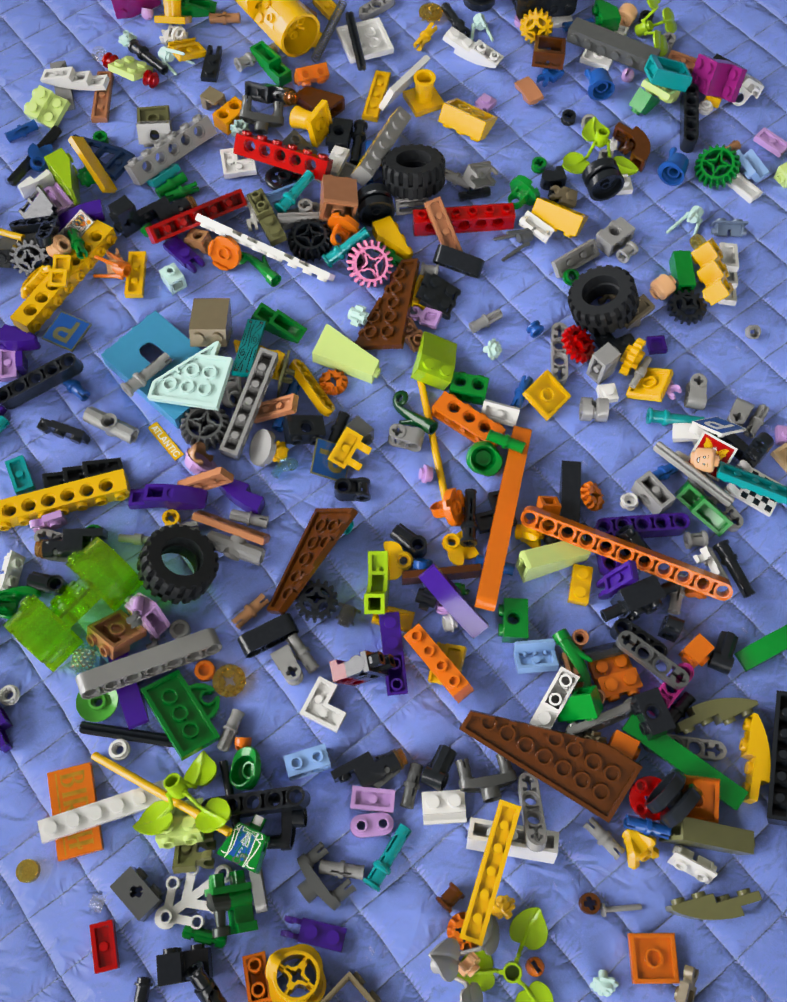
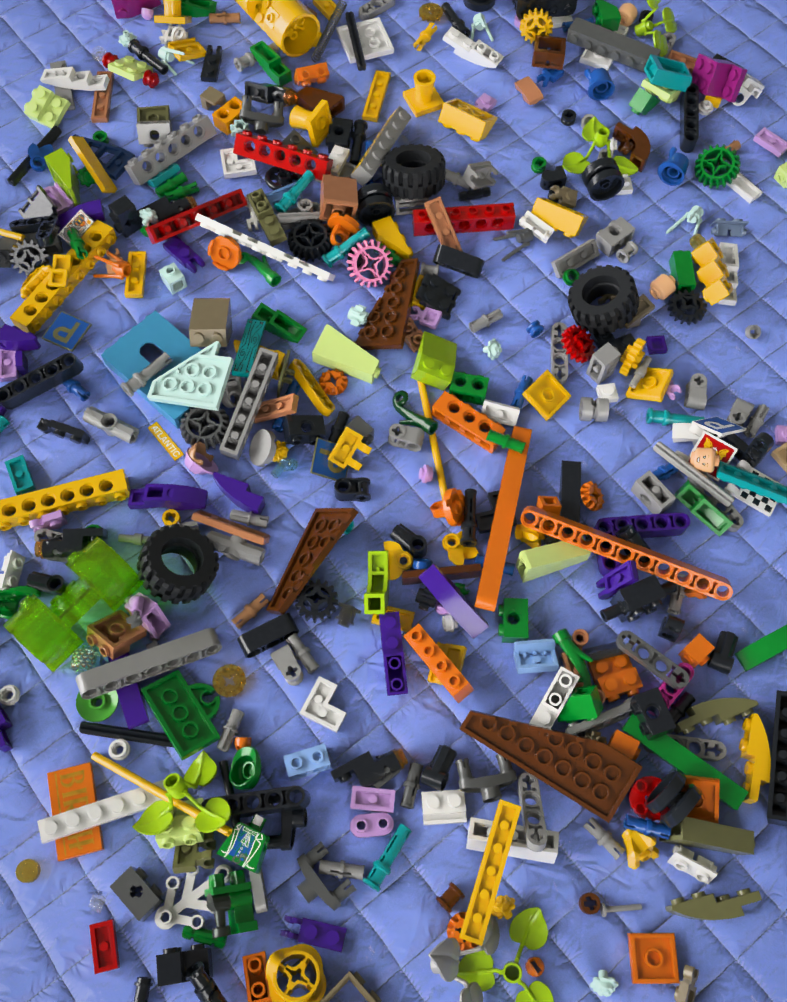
blue pin [4,119,39,143] -> none
white slope [18,170,55,199] -> none
black slope [42,457,123,489] -> none
light nougat head [45,234,72,258] -> none
light grey tile [169,619,191,639] -> none
nougat plate [177,467,234,490] -> none
medium nougat leg [183,228,212,254] -> none
orange tile [194,660,216,682] -> none
black hips [329,650,395,686] -> none
white tile [379,55,431,111] -> none
light nougat plate [458,952,480,978] -> none
green hat [466,441,503,477] -> none
green tile [508,175,540,209] -> none
yellow plate [567,564,593,606] -> none
black beam [610,618,668,665] -> none
white plate [620,493,639,511] -> none
lavender hinge [621,68,634,83] -> none
light grey bush [683,530,709,549] -> none
white plate [693,546,731,582] -> none
black pin [712,539,756,598] -> none
light blue bracket [736,149,769,183] -> none
none -> light aqua plant [139,208,159,226]

